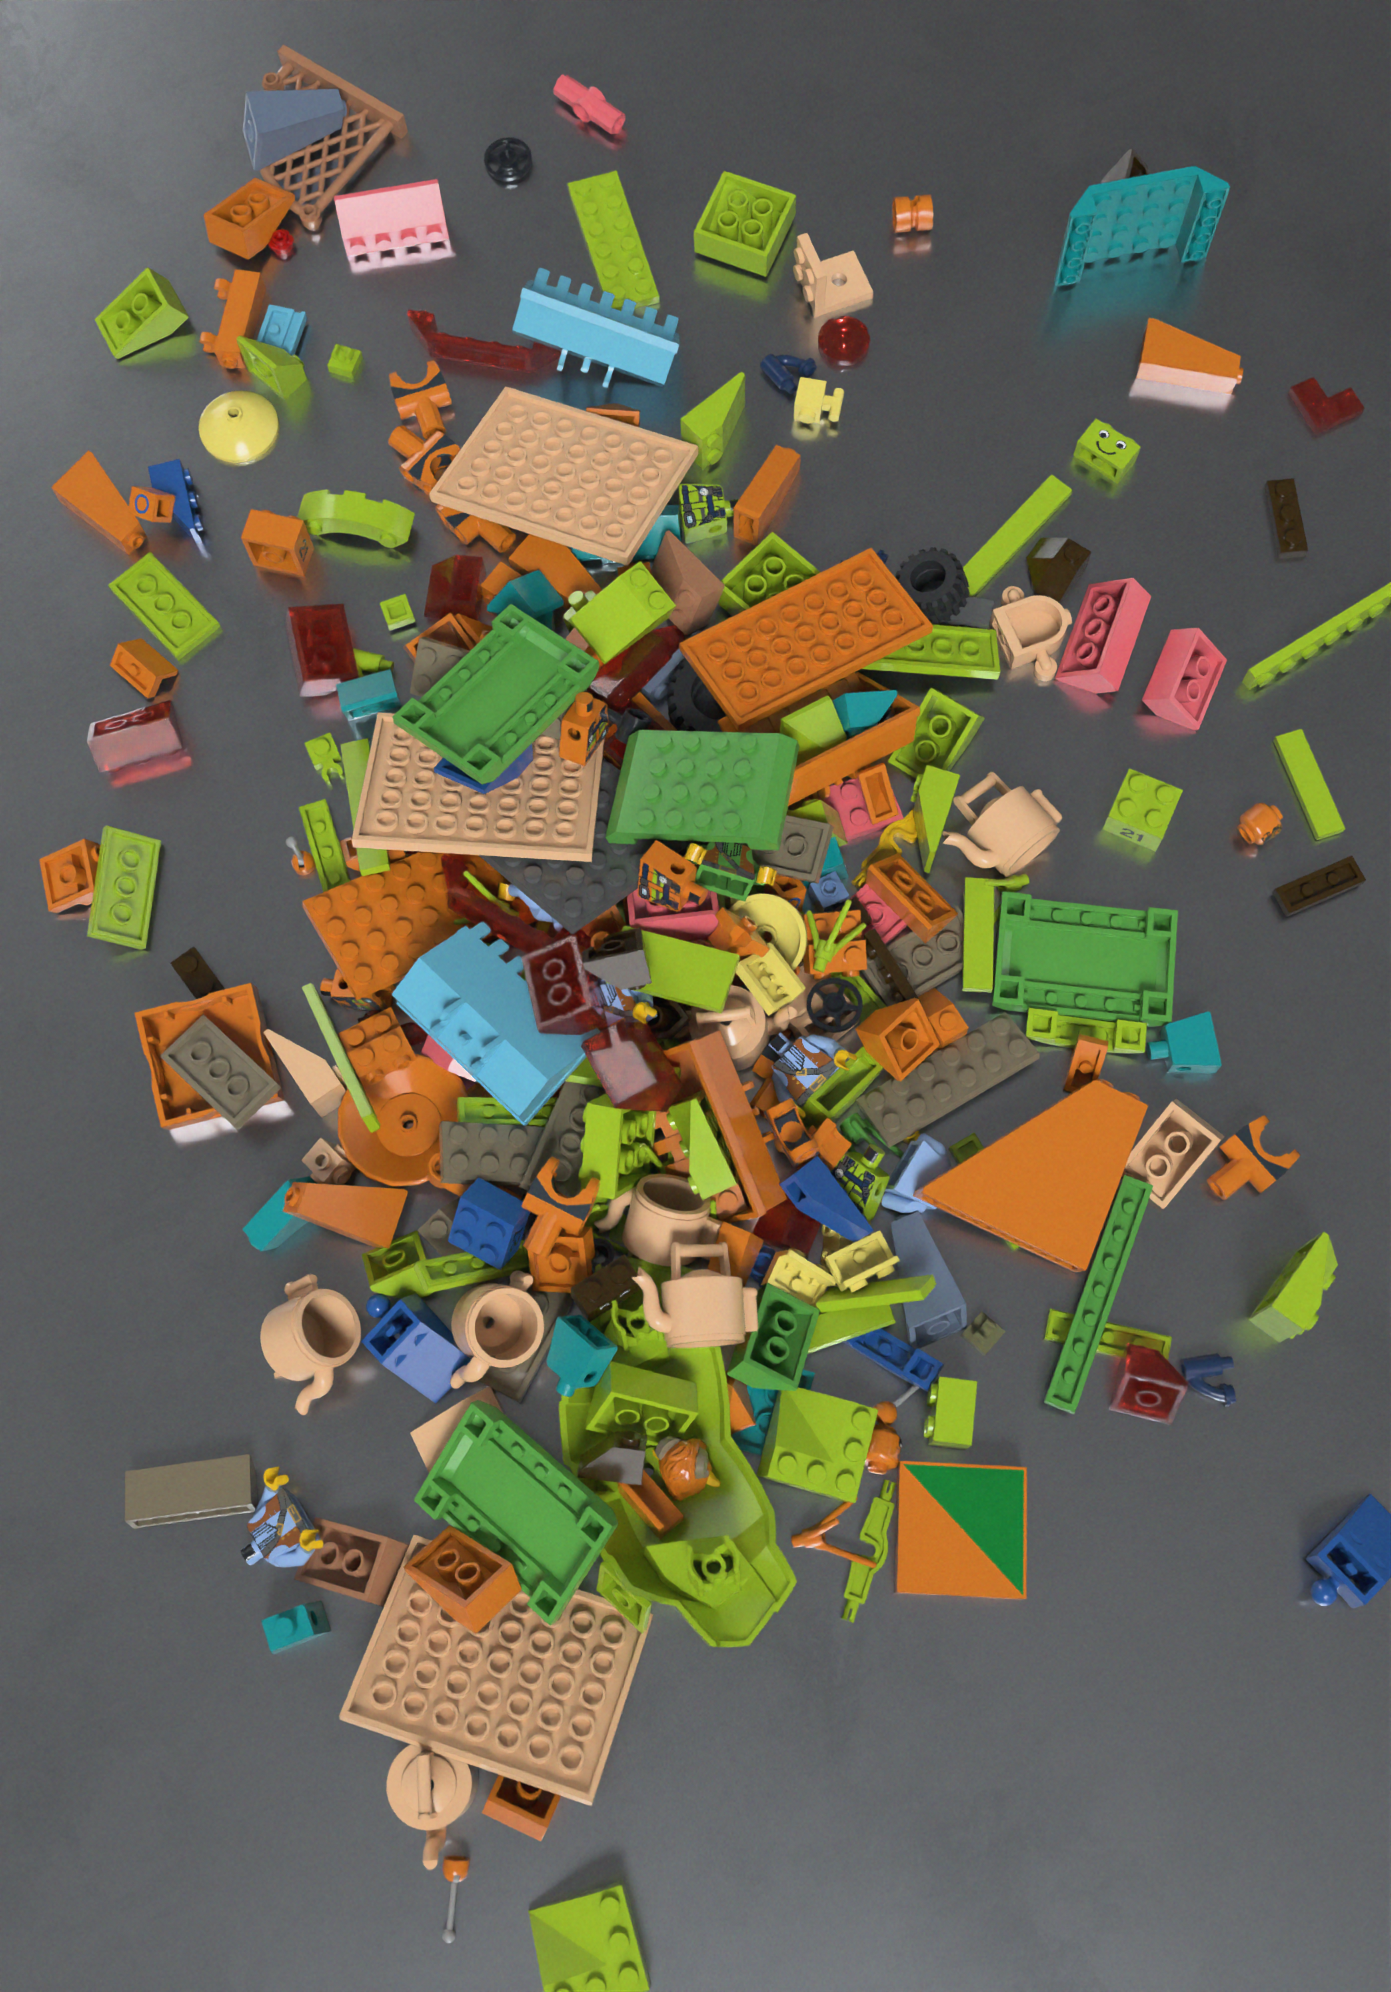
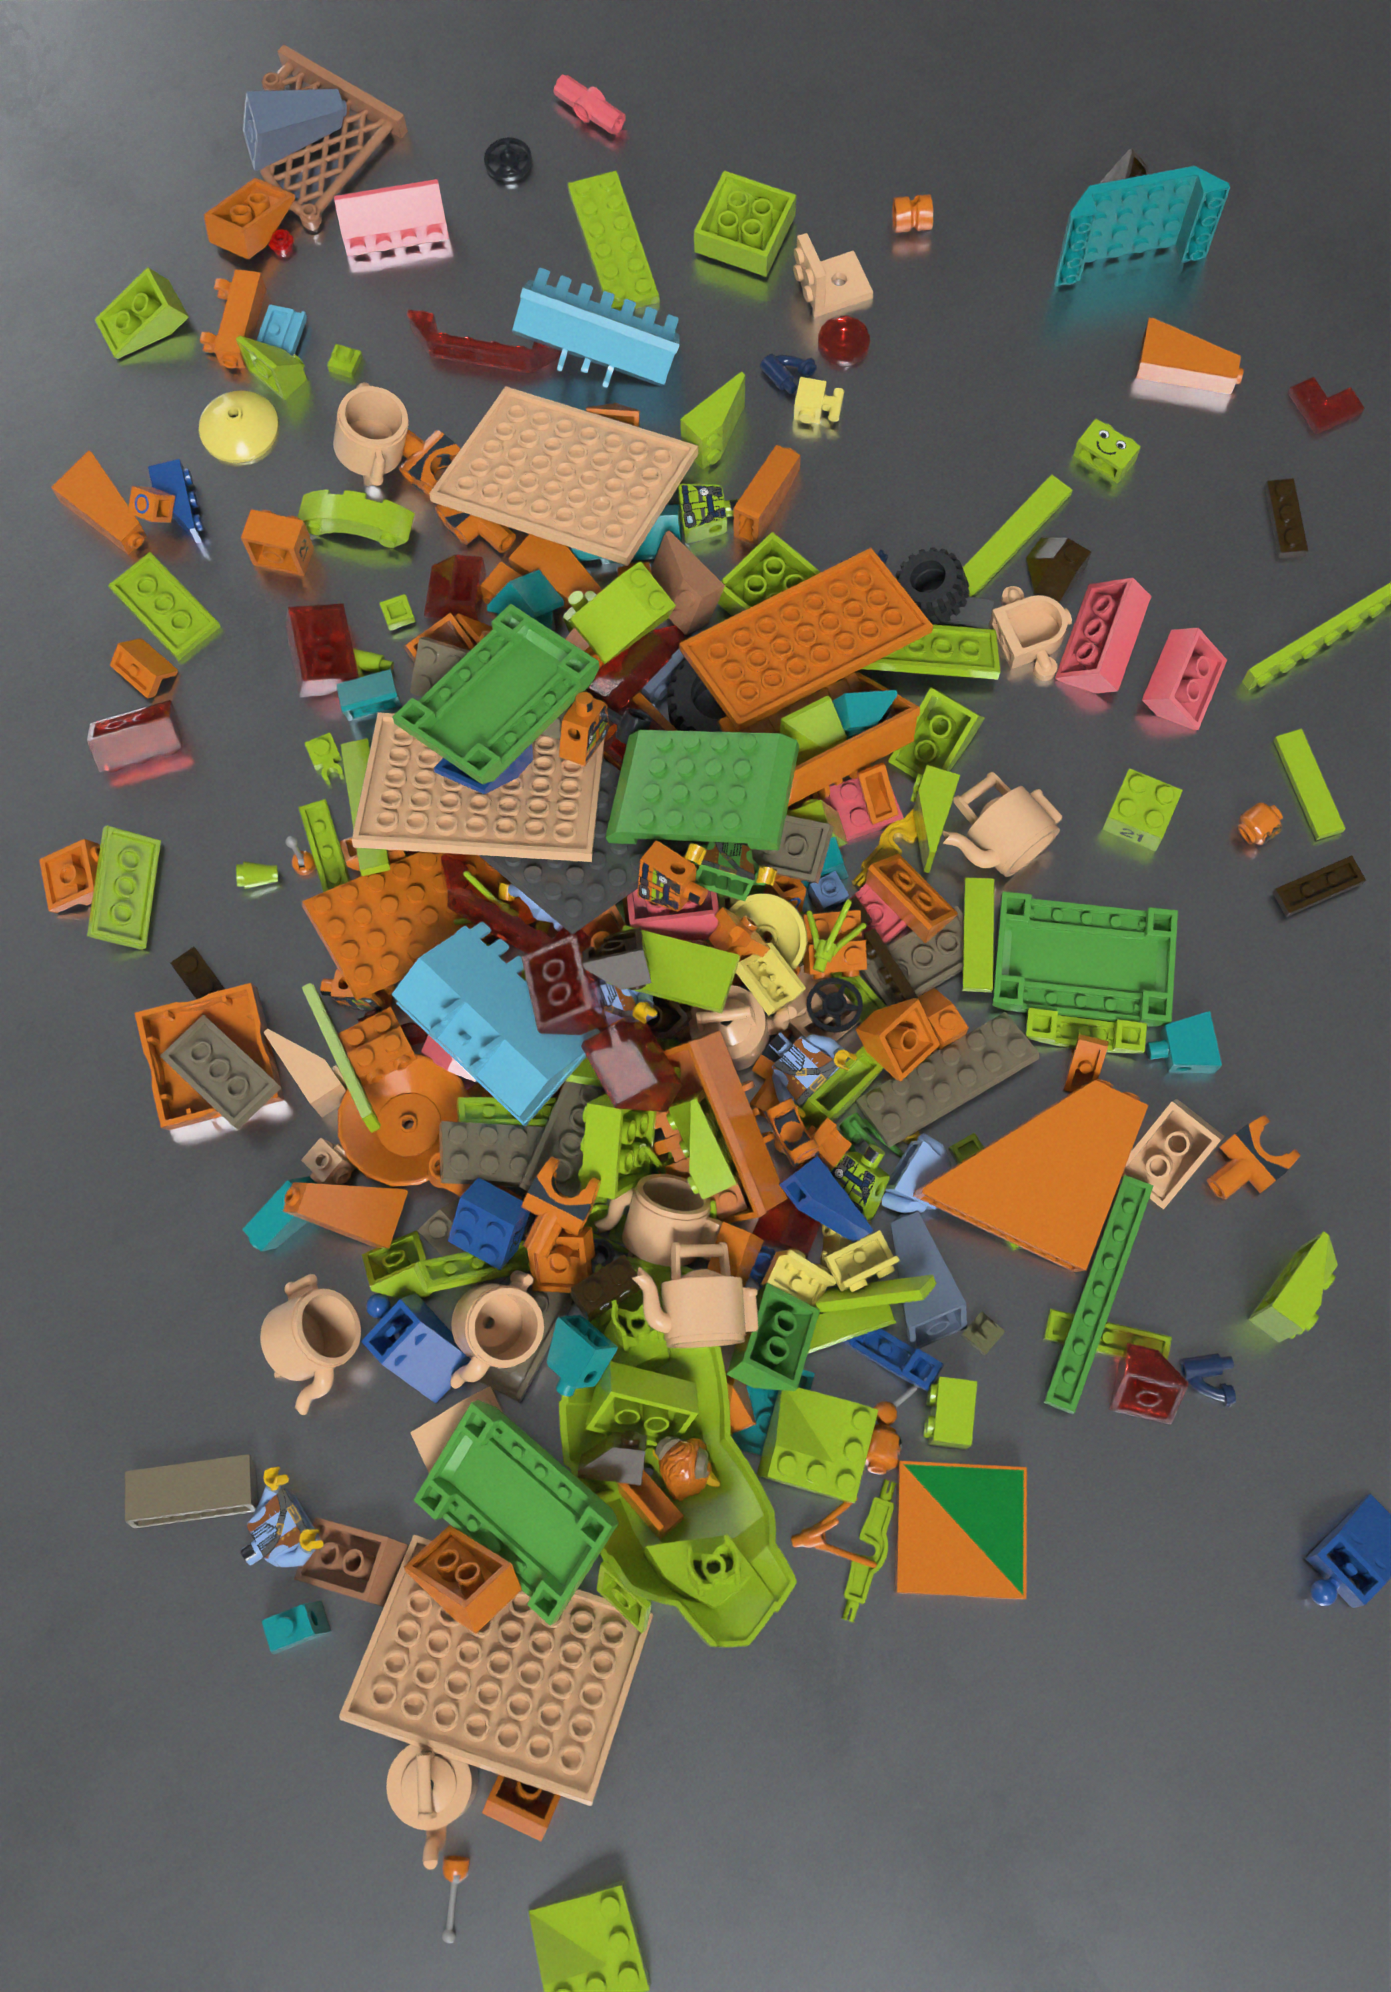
orange connector [389,360,452,440] -> none
lime plant [984,873,1030,924] -> none
none -> lime cone [236,861,278,889]
none -> light nougat piece [333,382,409,486]

